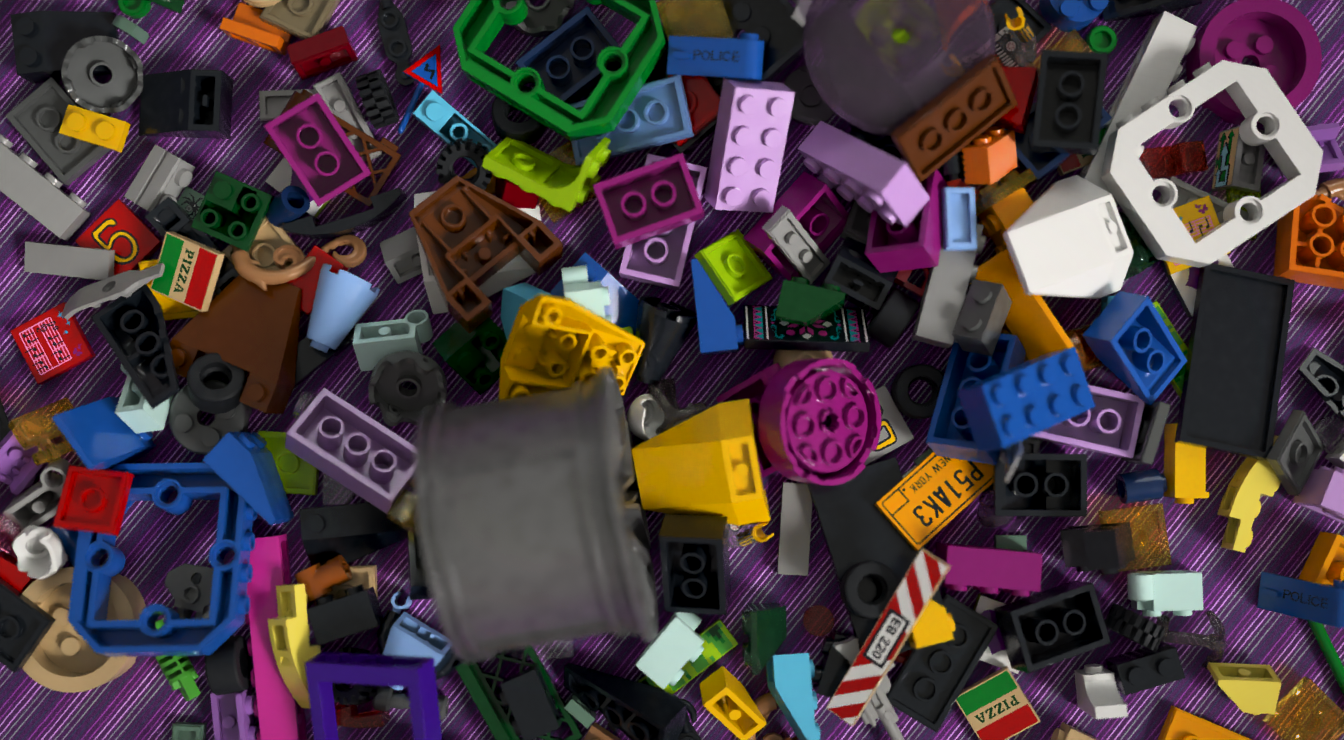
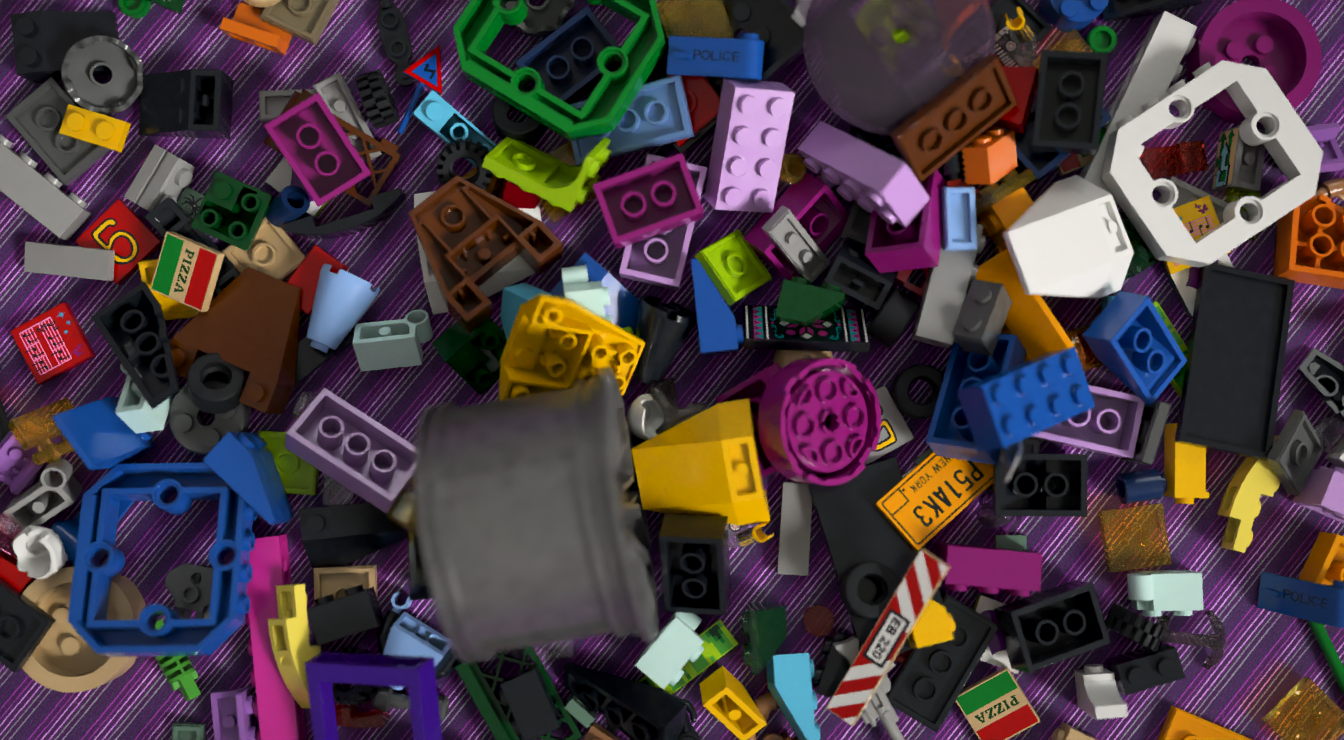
red tile [53,465,134,536] -> none
light grey piece [61,263,165,320] -> none
sand green tile [111,15,150,44] -> none
black tyre [205,635,252,695] -> none
medium nougat plant [231,234,367,291] -> none
dark red slope [287,26,359,80] -> none
dark orange piece [294,555,352,603] -> none
dark grey plate [368,351,448,426] -> none
light grey panel [380,227,422,284] -> none
dark grey tile [784,65,841,126] -> none
black brick [1060,522,1136,575] -> none
light yellow slope [1207,662,1282,715] -> none
none -> clear yellow cone [778,153,806,184]

